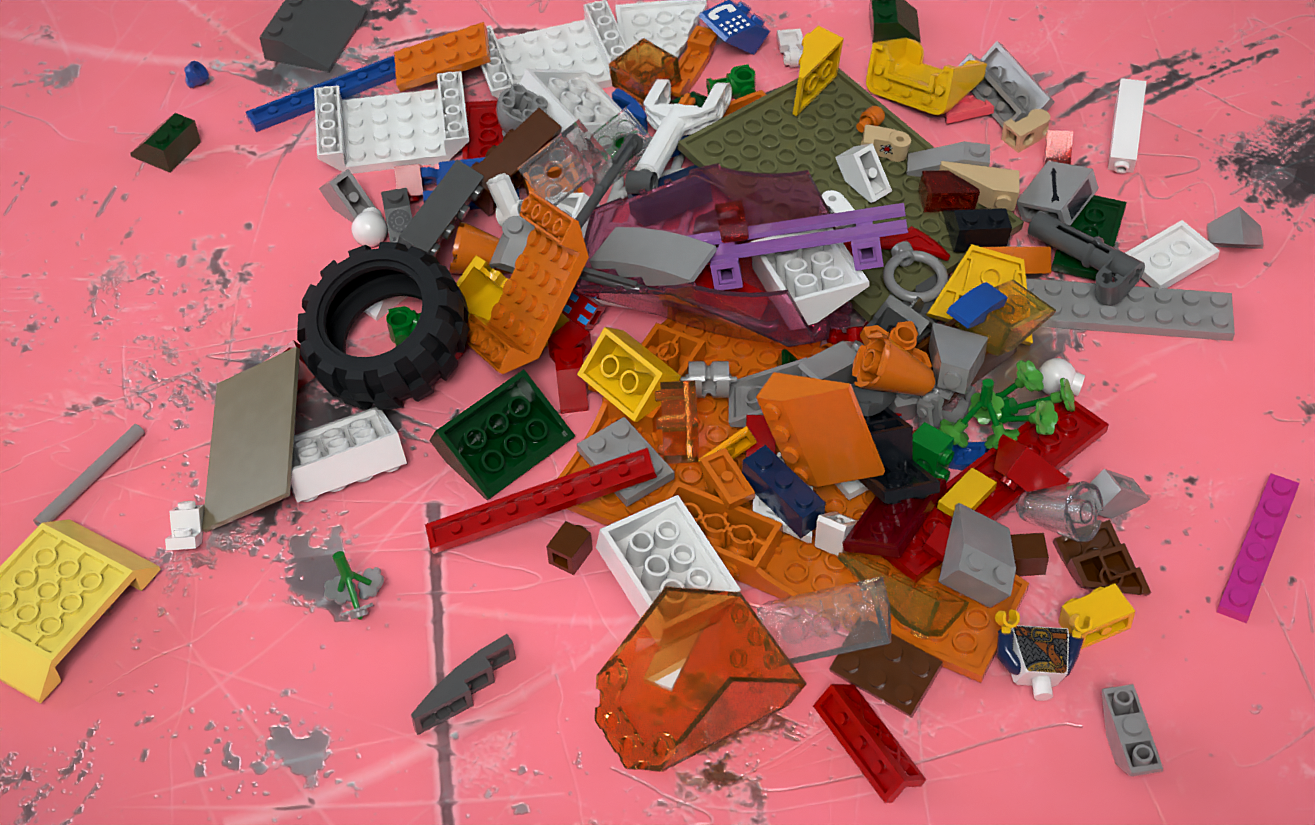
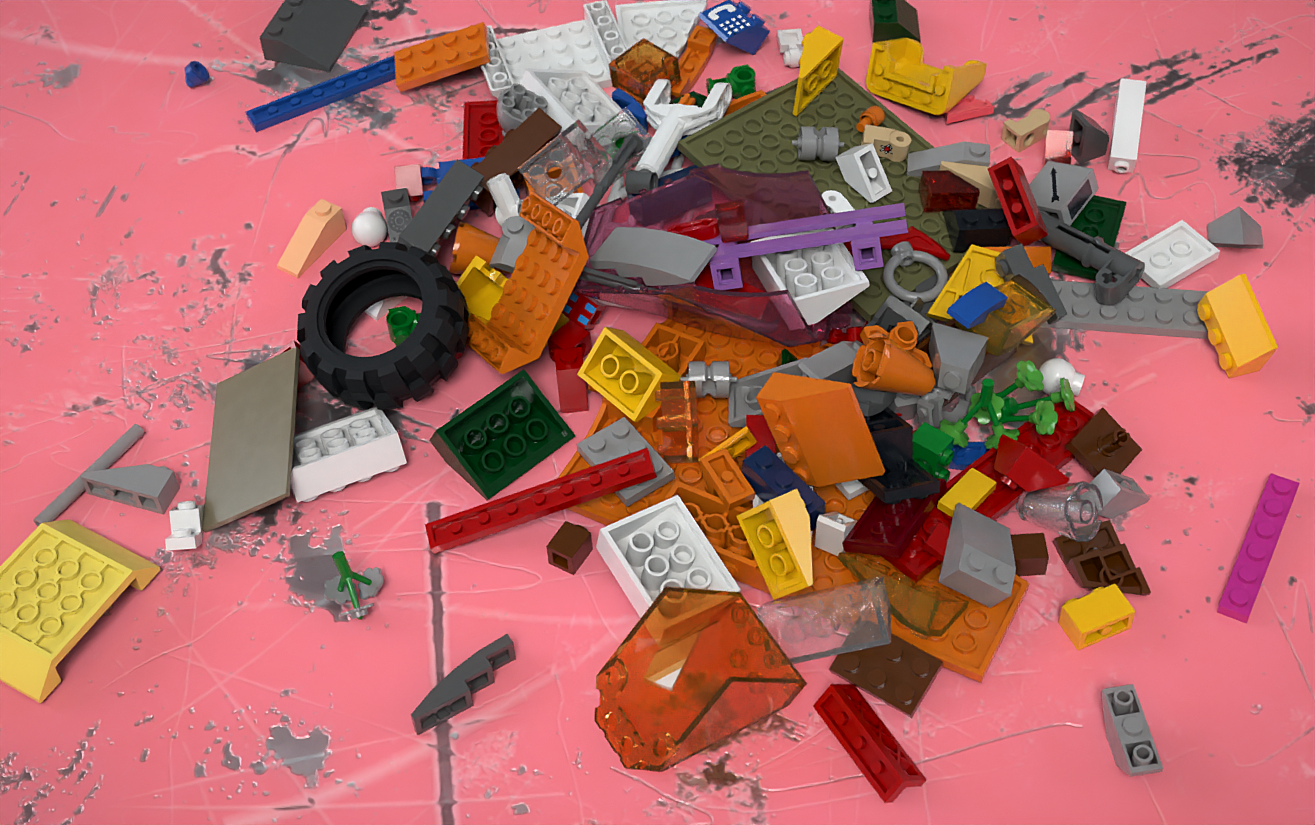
slope [130,113,201,173] -> none
white slope [314,71,469,174] -> none
light grey slope [318,169,376,223] -> none
light grey slope [959,41,1055,128] -> none
torso [995,609,1093,701] -> none
none -> light grey slope [80,464,180,515]
none -> light nougat slope [277,199,346,278]
none -> red beam [667,218,720,241]
none -> yellow slope [736,489,813,600]
none -> light grey wheel [792,126,844,161]
none -> red brick [987,157,1049,247]
none -> dark grey slope [995,243,1067,325]
none -> reddish brown tile [1065,407,1143,478]
none -> dark grey slope [1066,109,1109,164]
none -> yellow slope [1197,273,1278,379]

